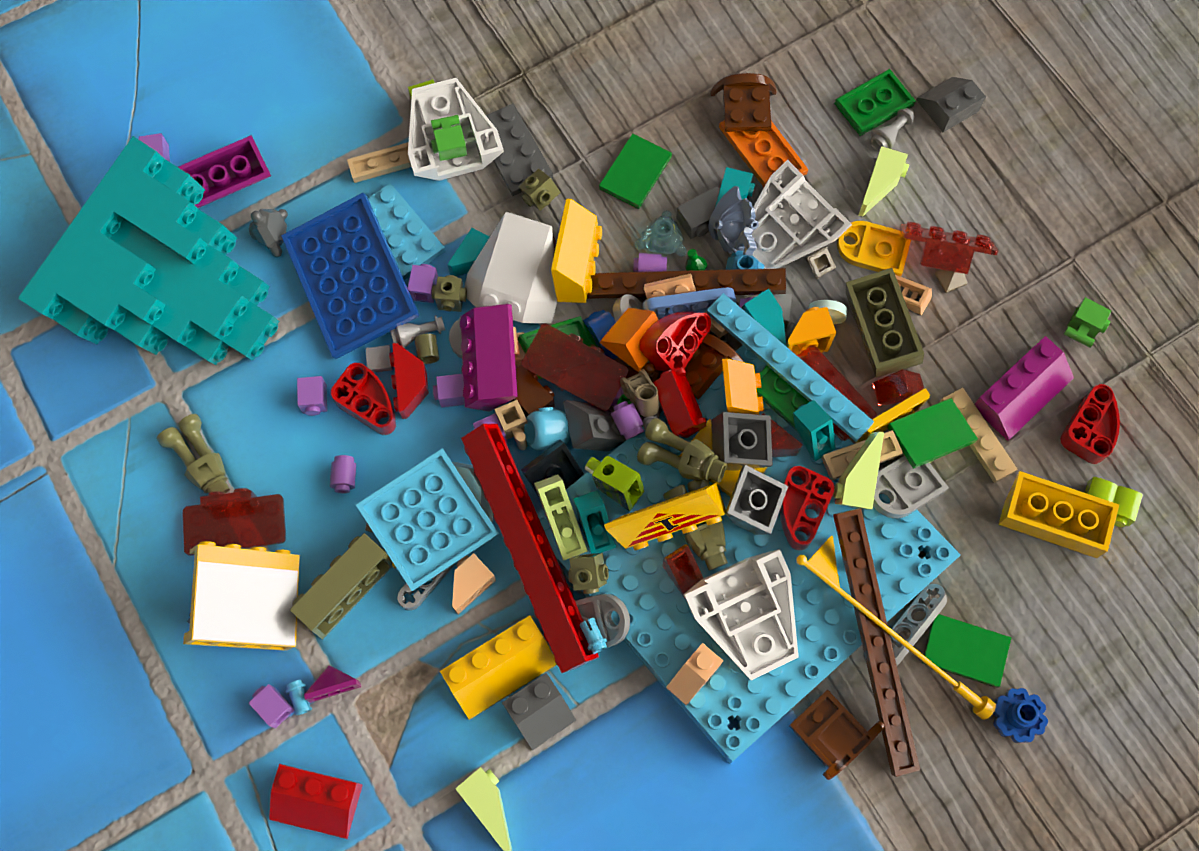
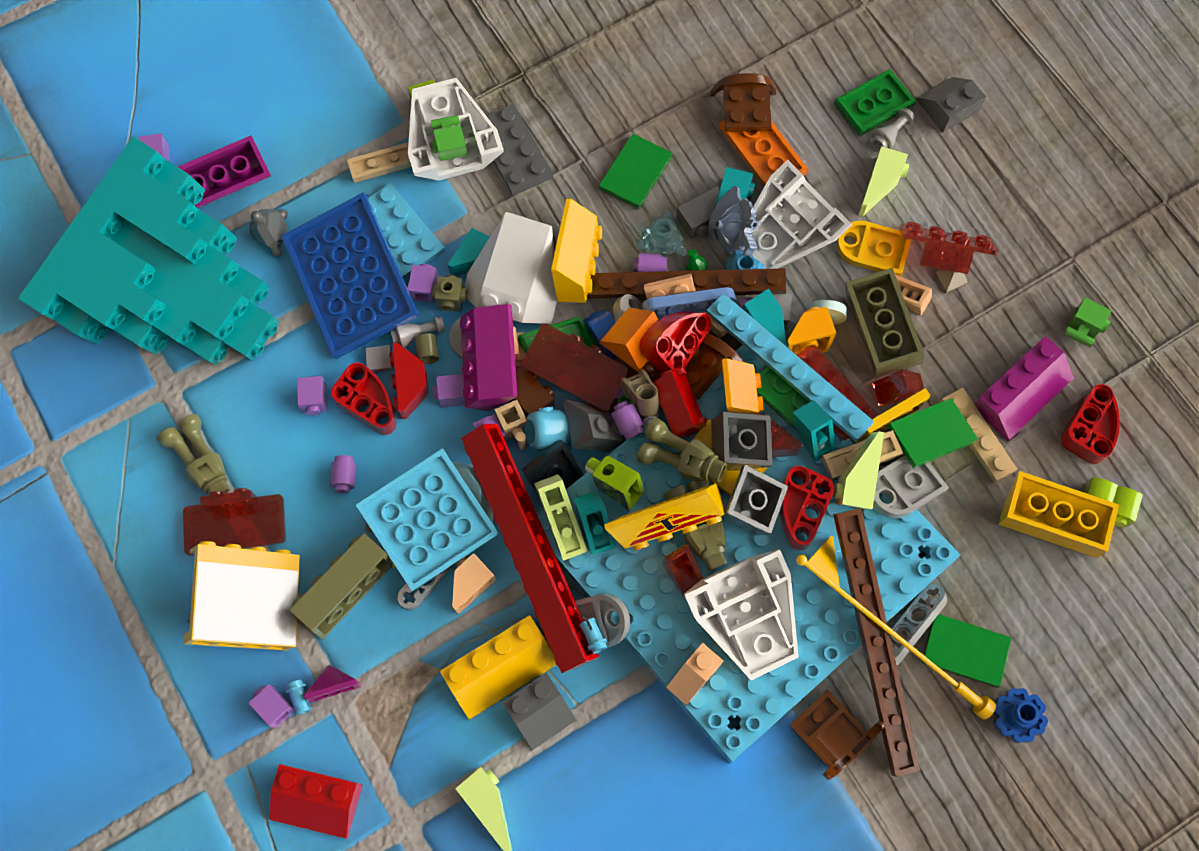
olive brick [518,168,561,211] -> none
olive brick [569,553,609,594] -> none
dark tan slope [806,247,836,279] -> none

